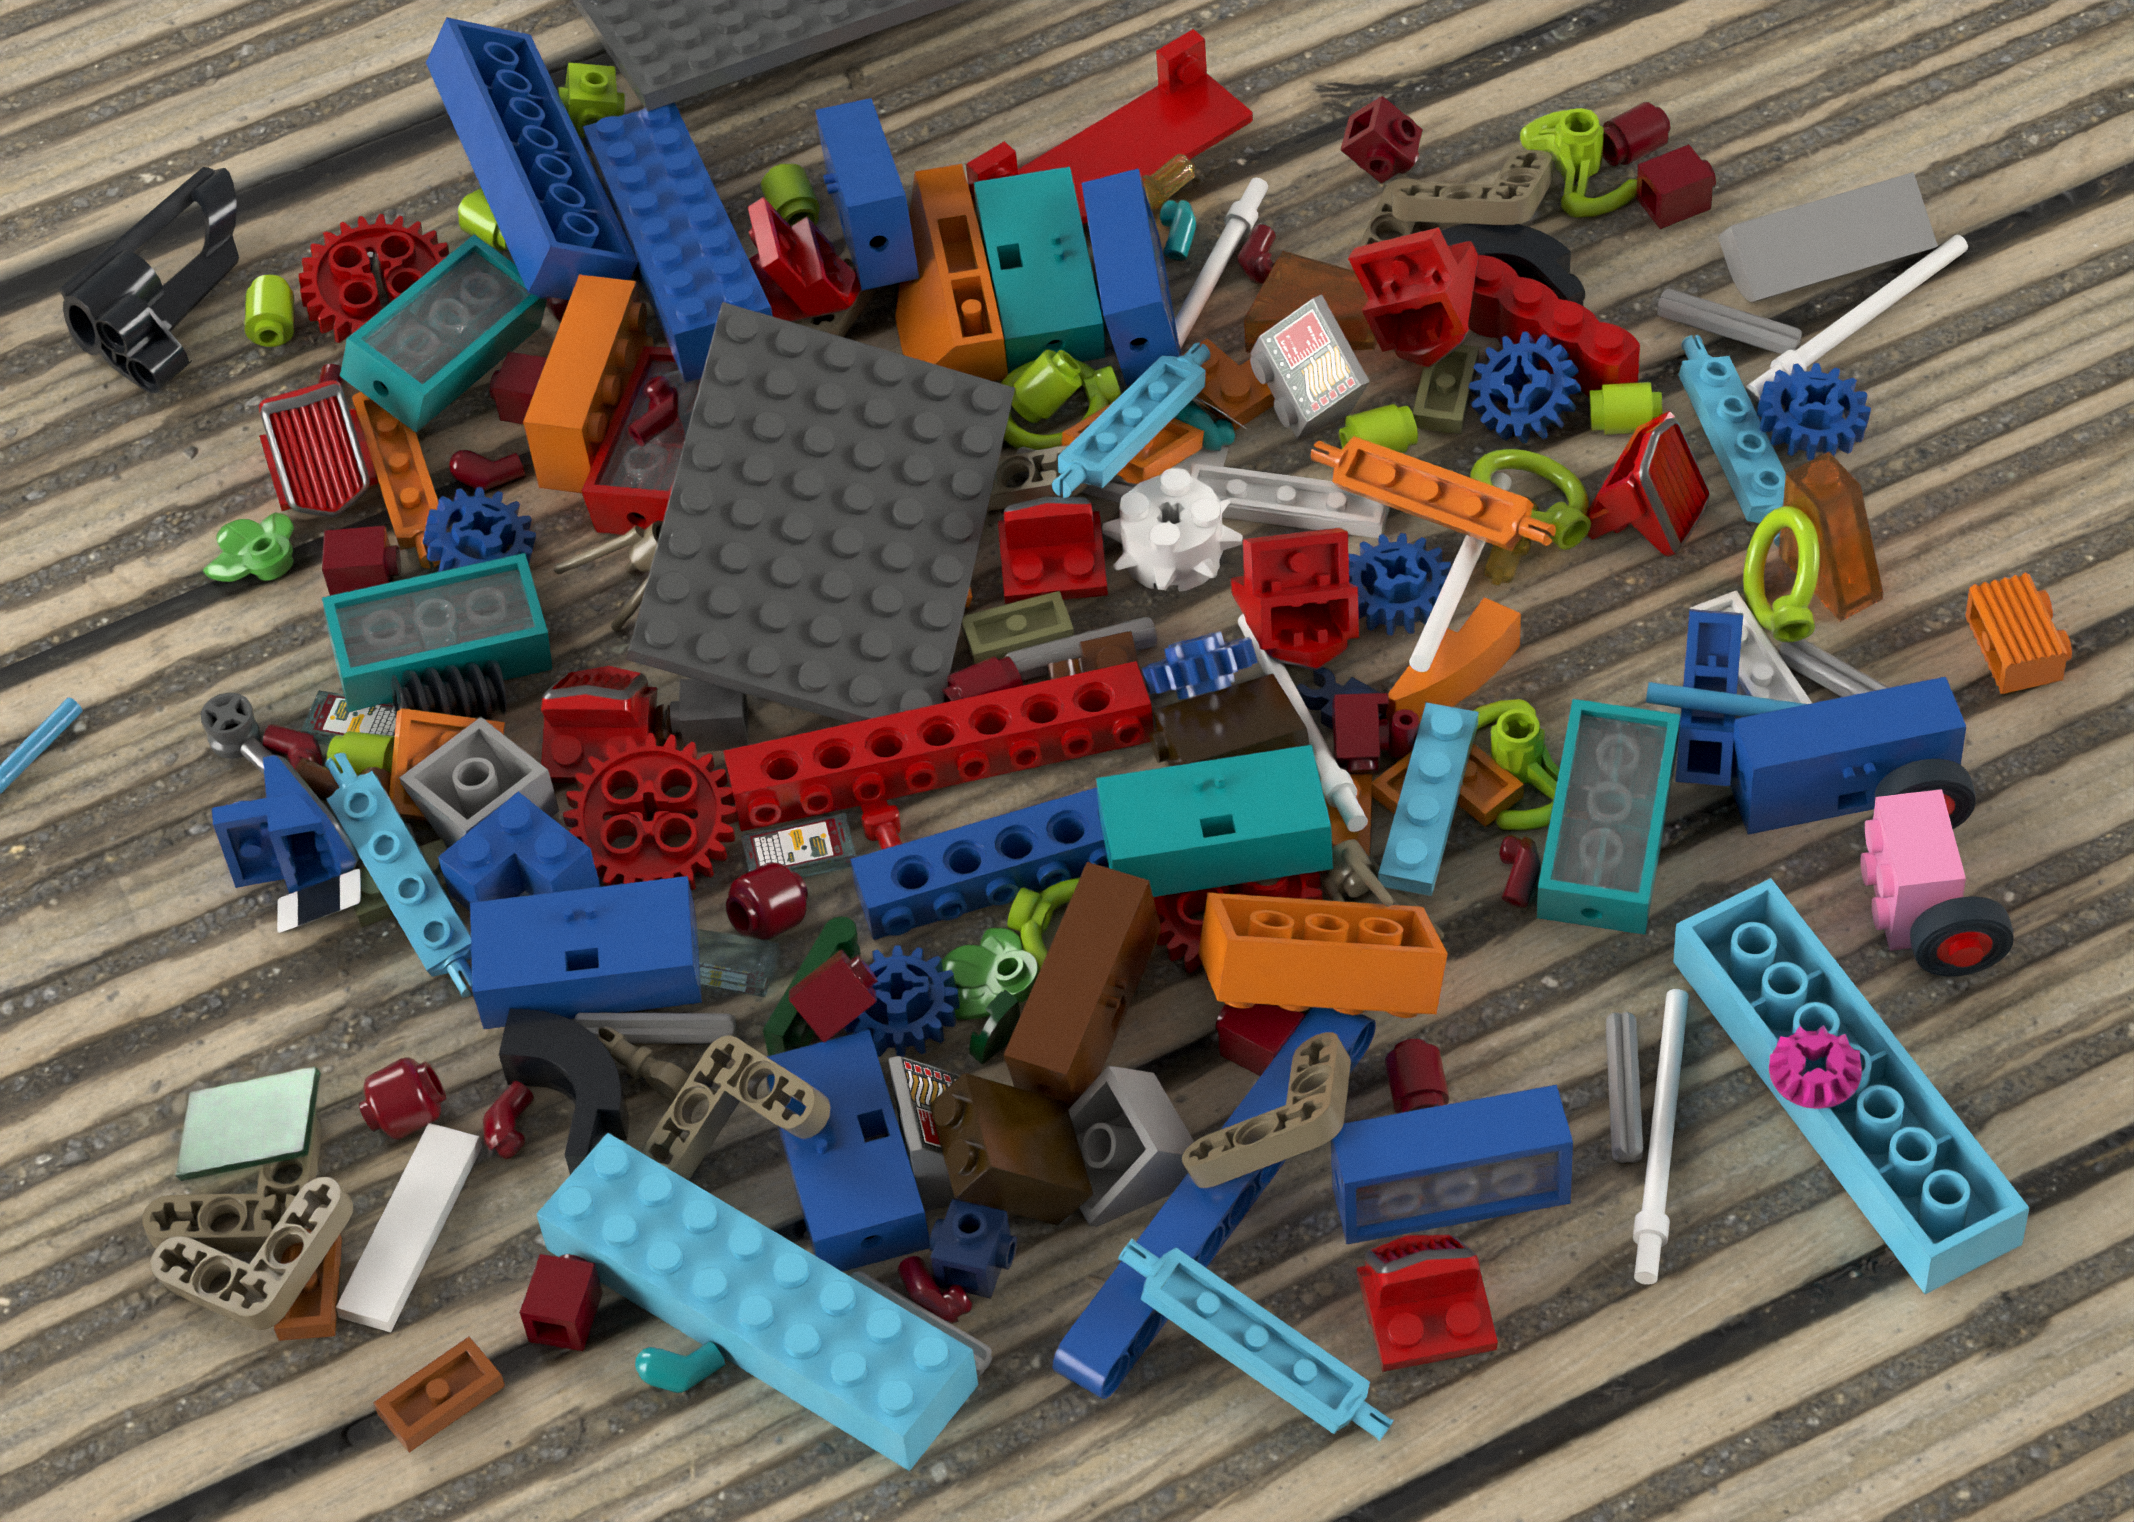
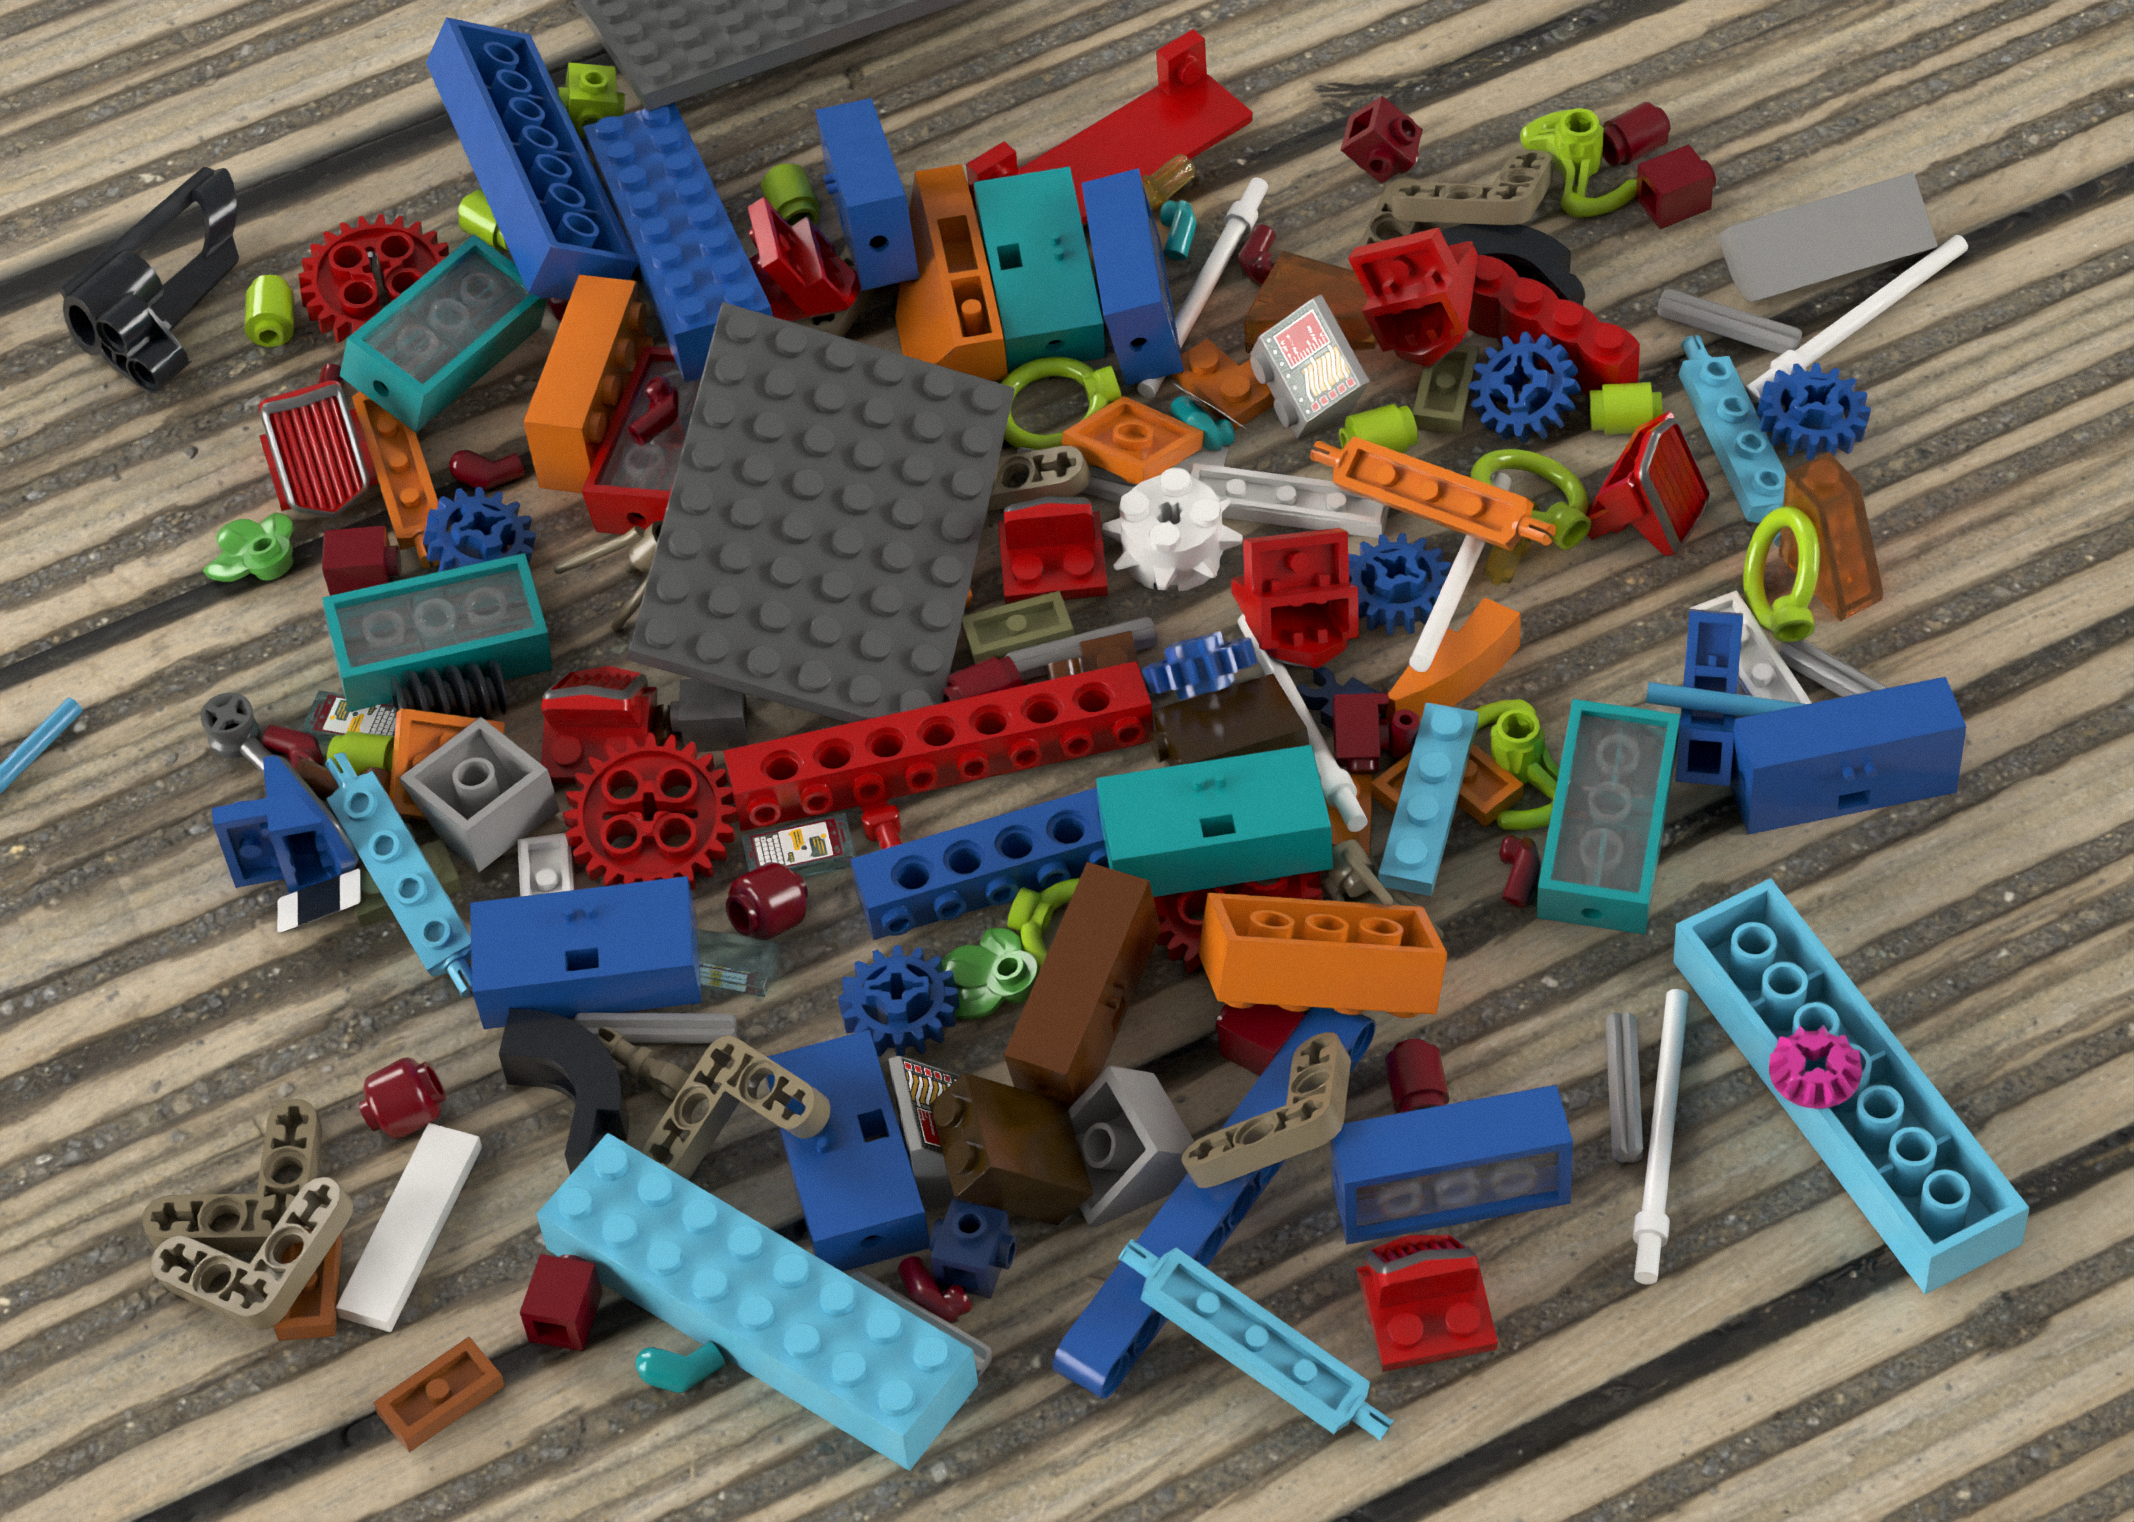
clear green piece [175,1066,321,1181] -> none
blue brick [438,791,600,911] -> none
dark red arm [483,1081,534,1159] -> none
dark red brick [489,351,547,425] -> none
dark green plate [763,916,861,1056] -> none
dark red brick [789,949,878,1043] -> none
dark green tile [969,990,1021,1065] -> none
lime brick [1011,349,1082,423] -> none
medium azure plate [1052,342,1210,498] -> none
brick [1861,759,2014,977] -> none
orange brick [1965,572,2072,694] -> none

